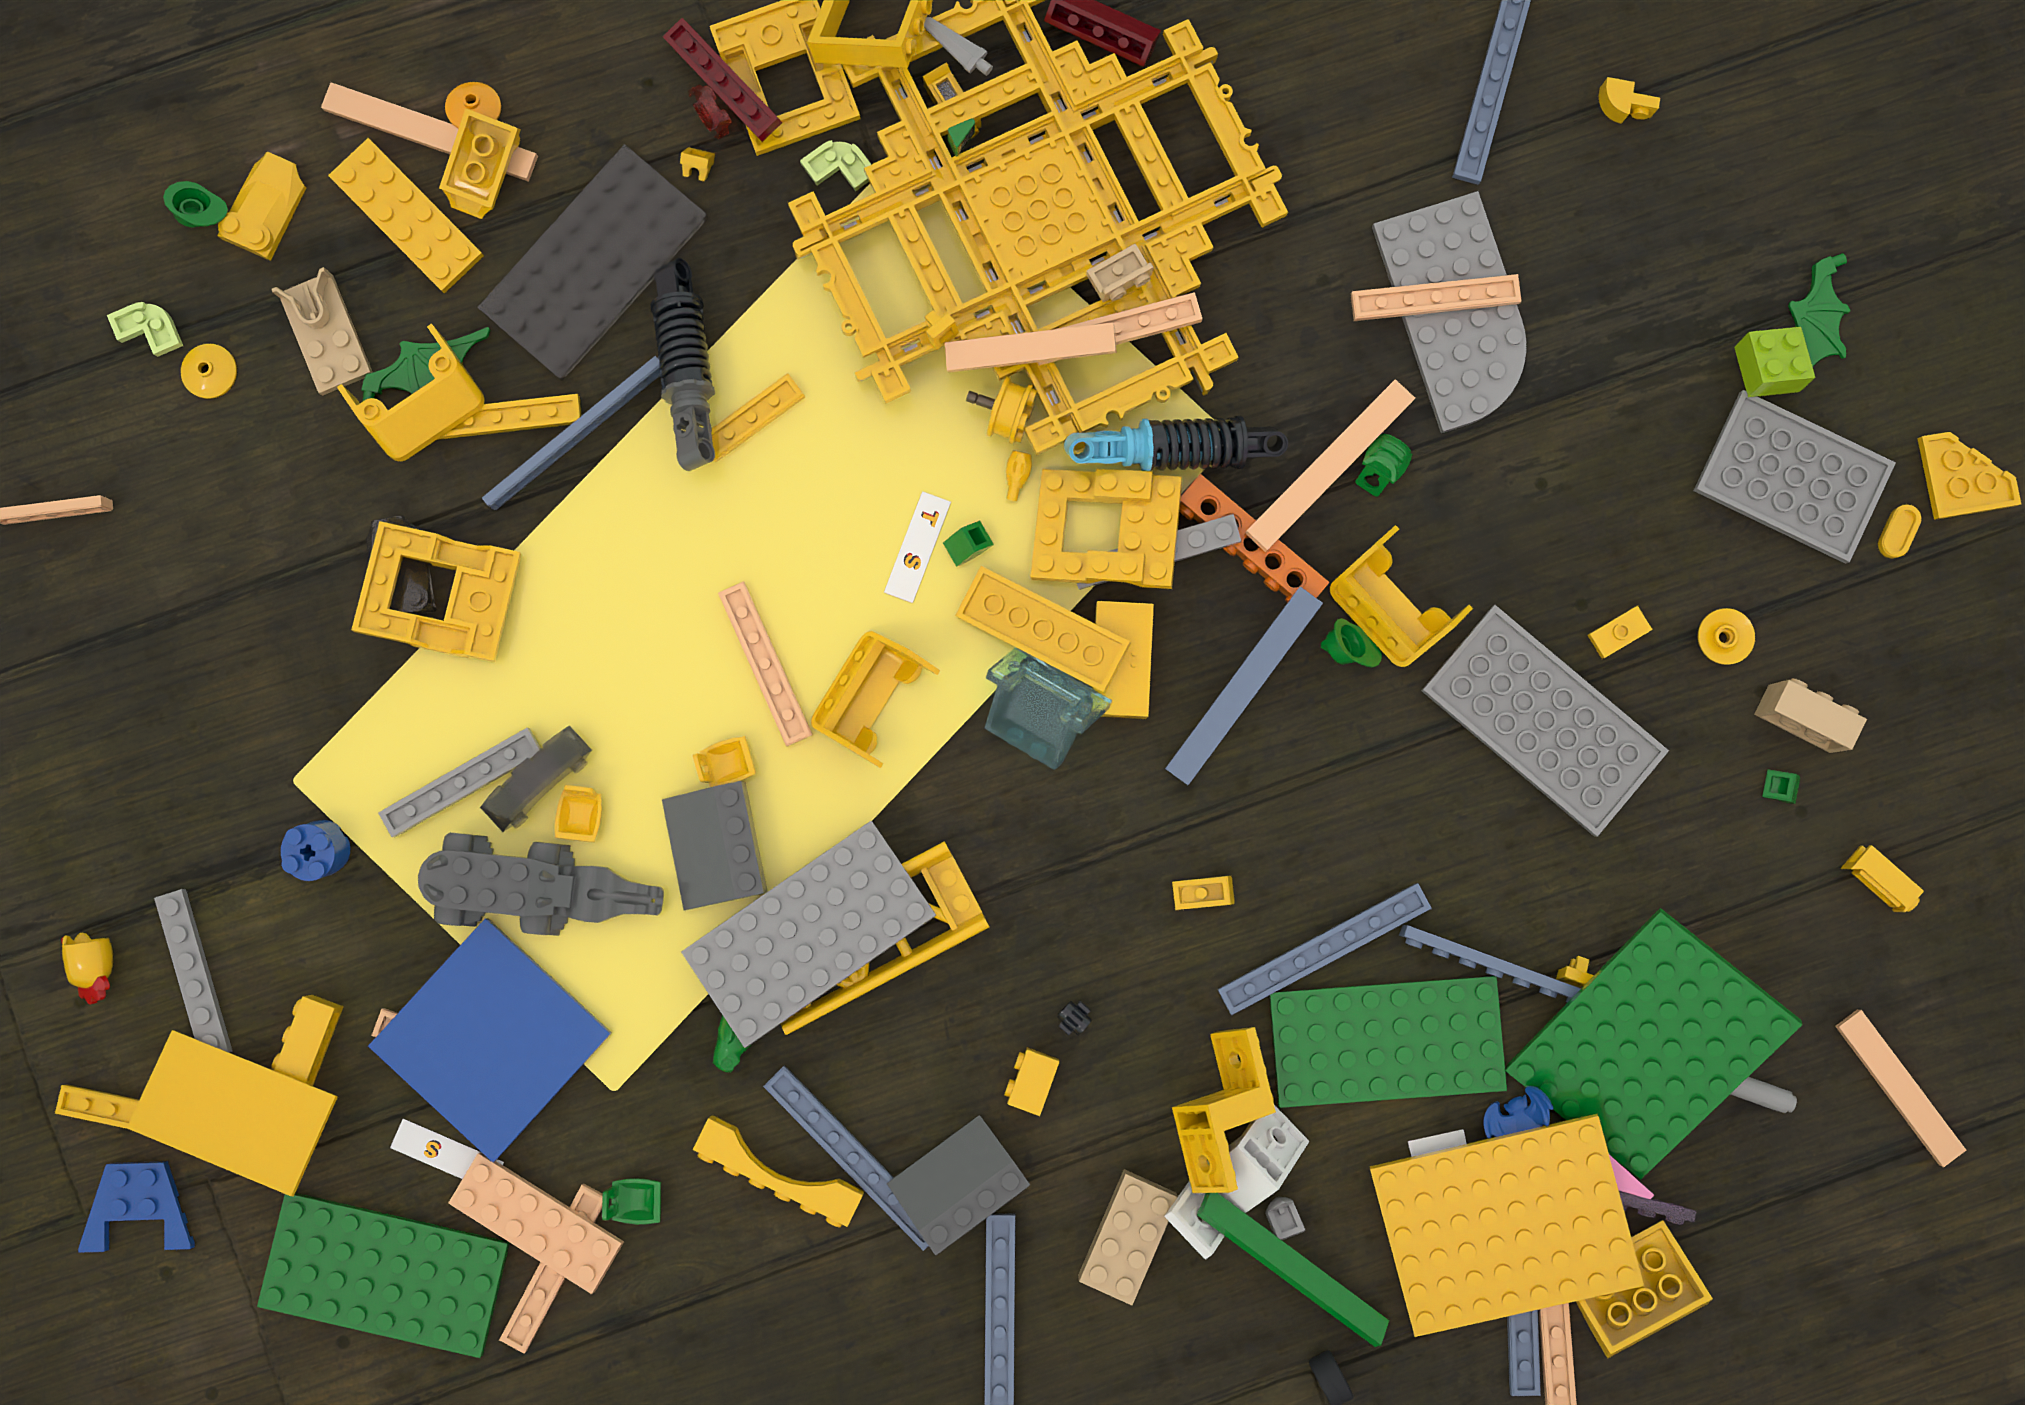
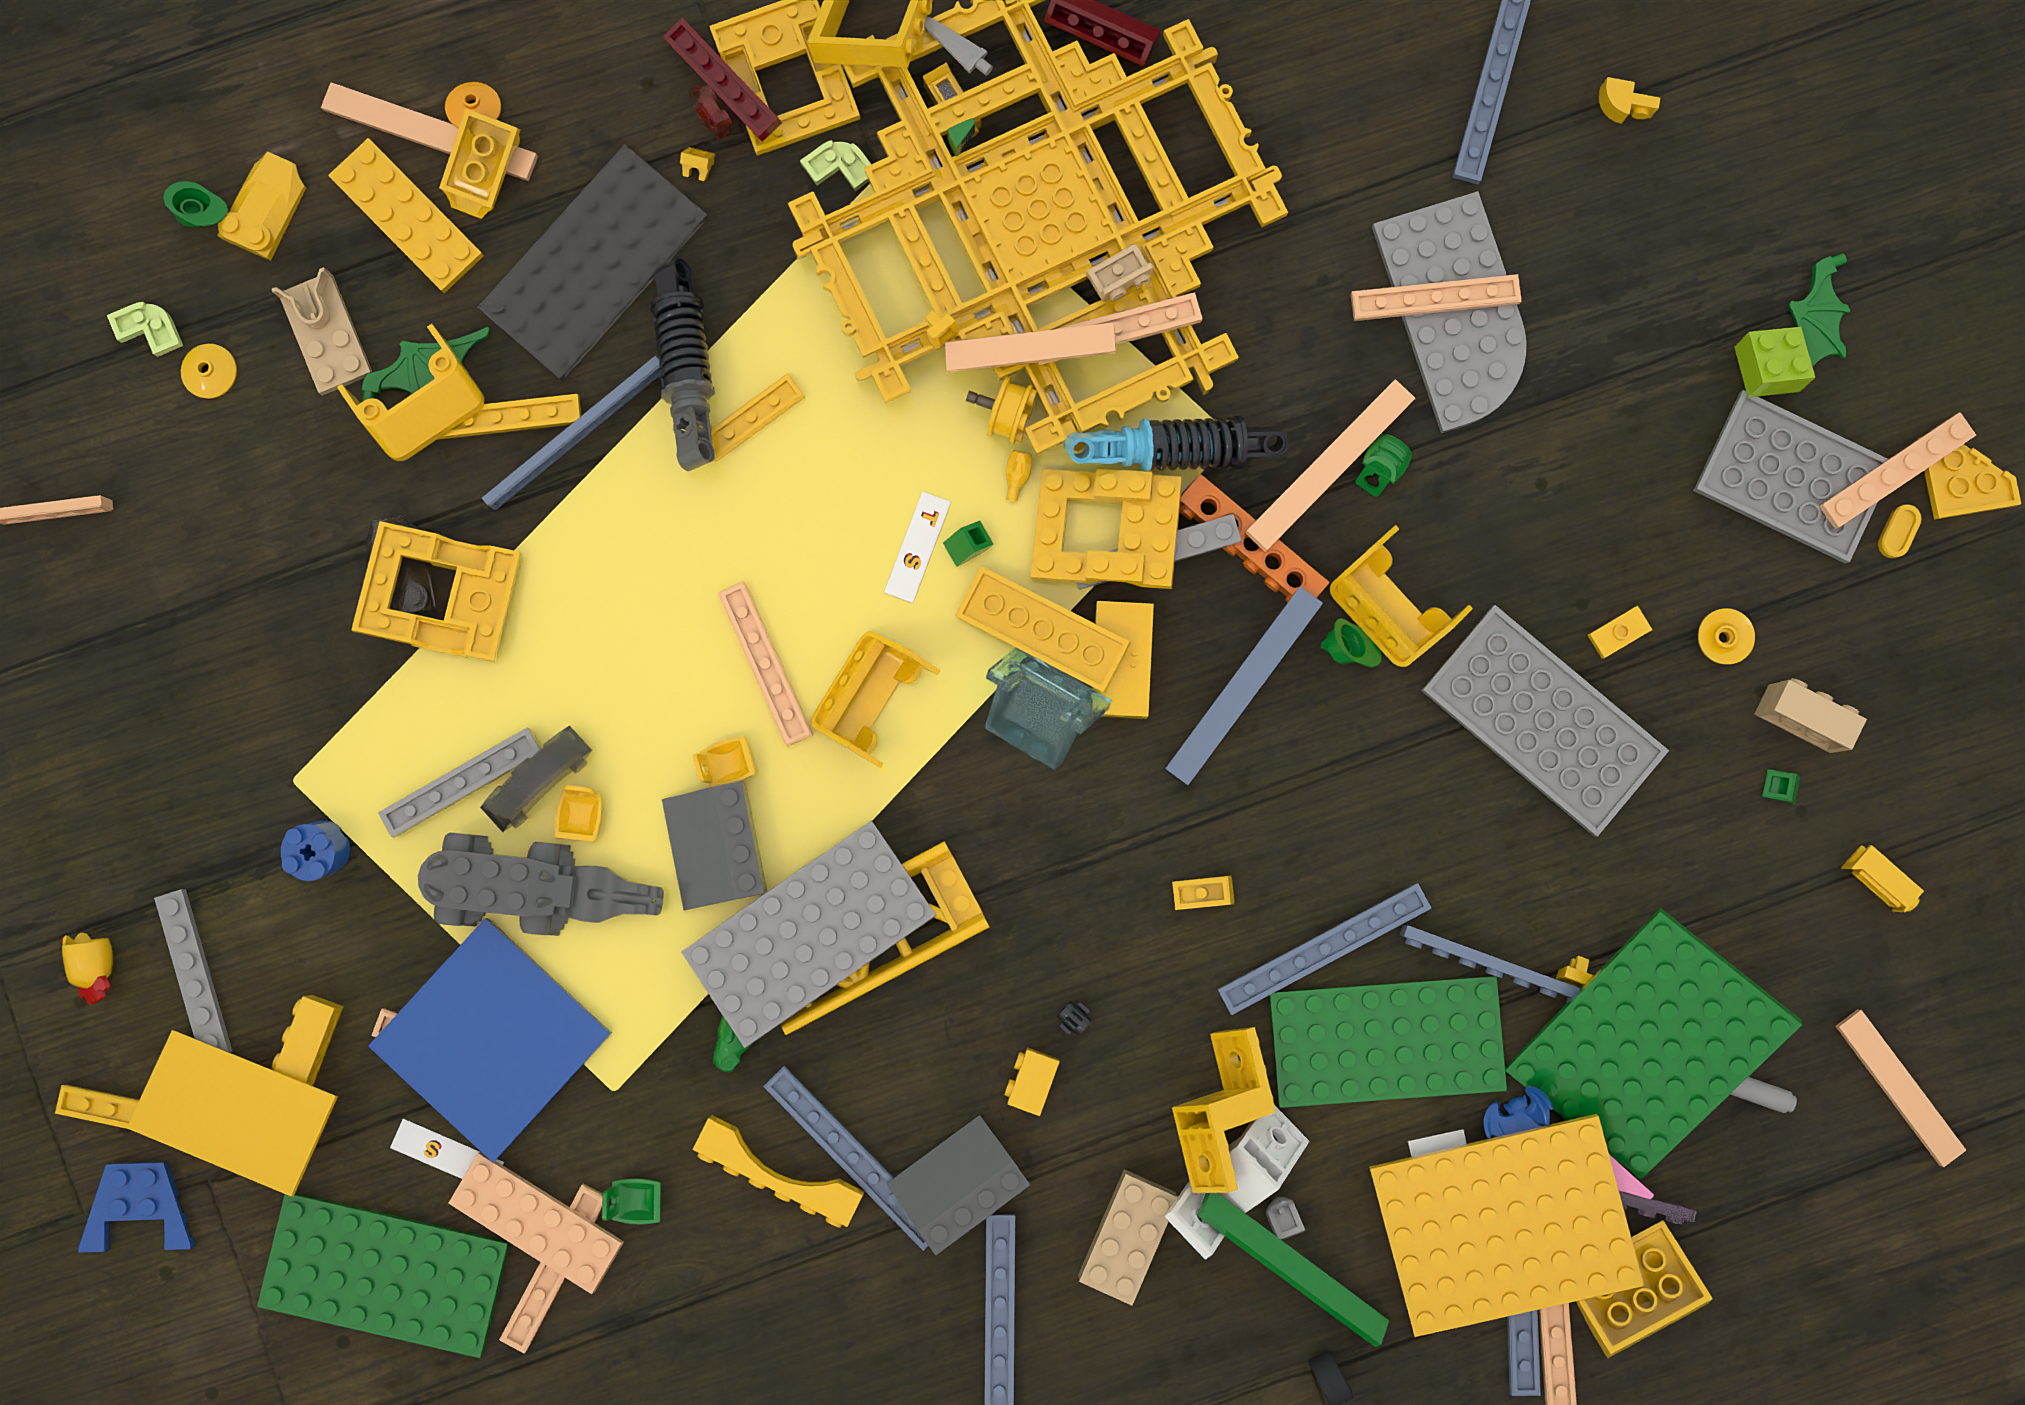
none -> light nougat plate [1819,412,1976,529]

